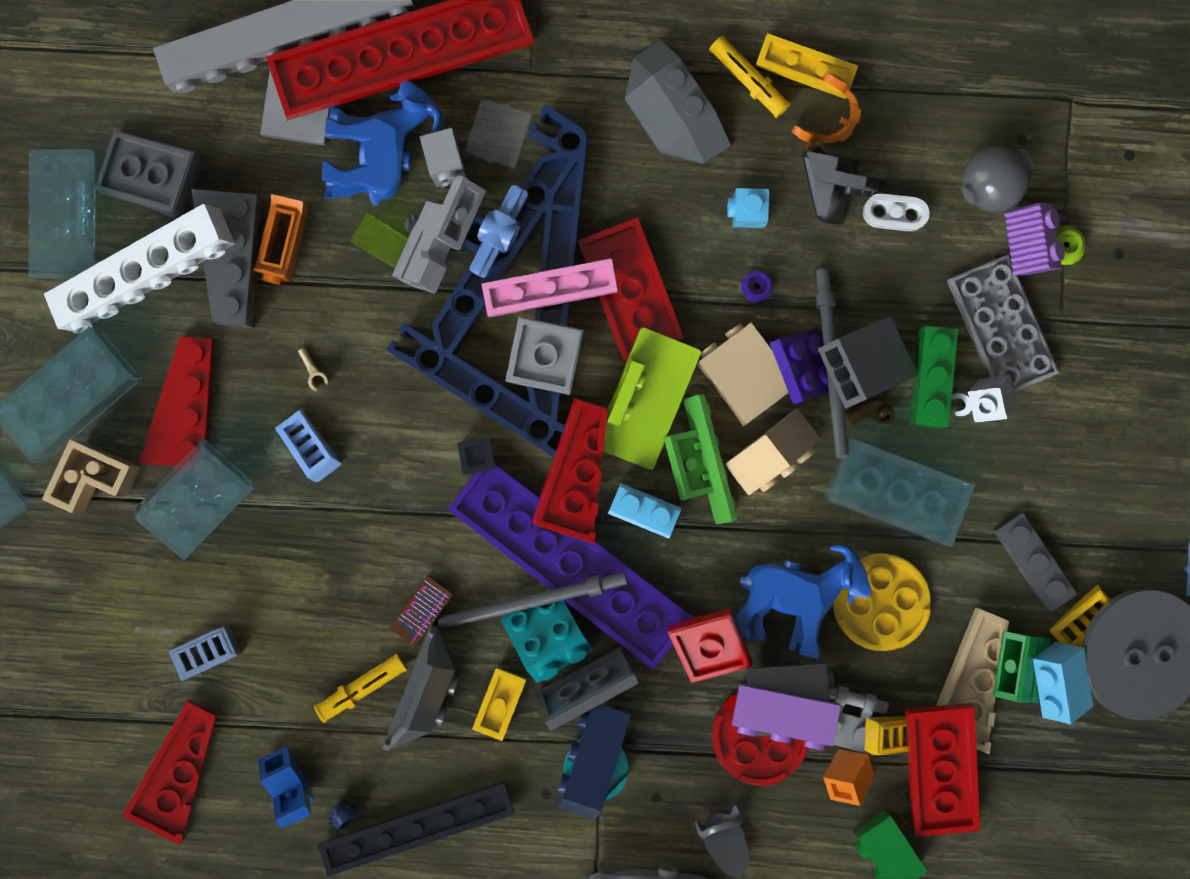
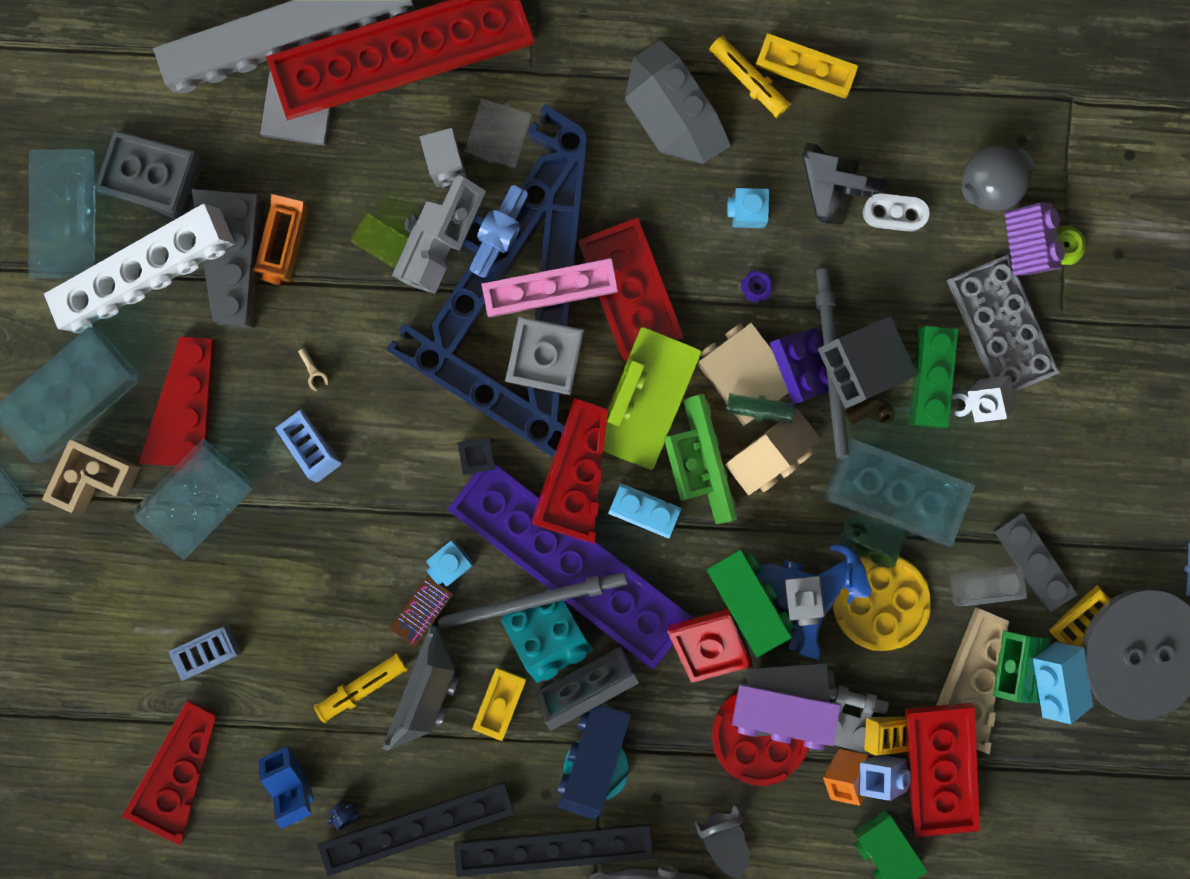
blue animal [322,81,444,207] -> none
orange piece [791,72,861,144] -> none
none -> medium azure brick [426,539,475,587]
none -> black plate [454,823,653,877]
none -> green brick [706,549,795,657]
none -> clear green pin [726,393,795,424]
none -> light grey brick [785,576,825,626]
none -> clear green piece [839,514,907,567]
none -> light blue brick [860,755,911,801]
none -> clear brick [949,565,1027,607]

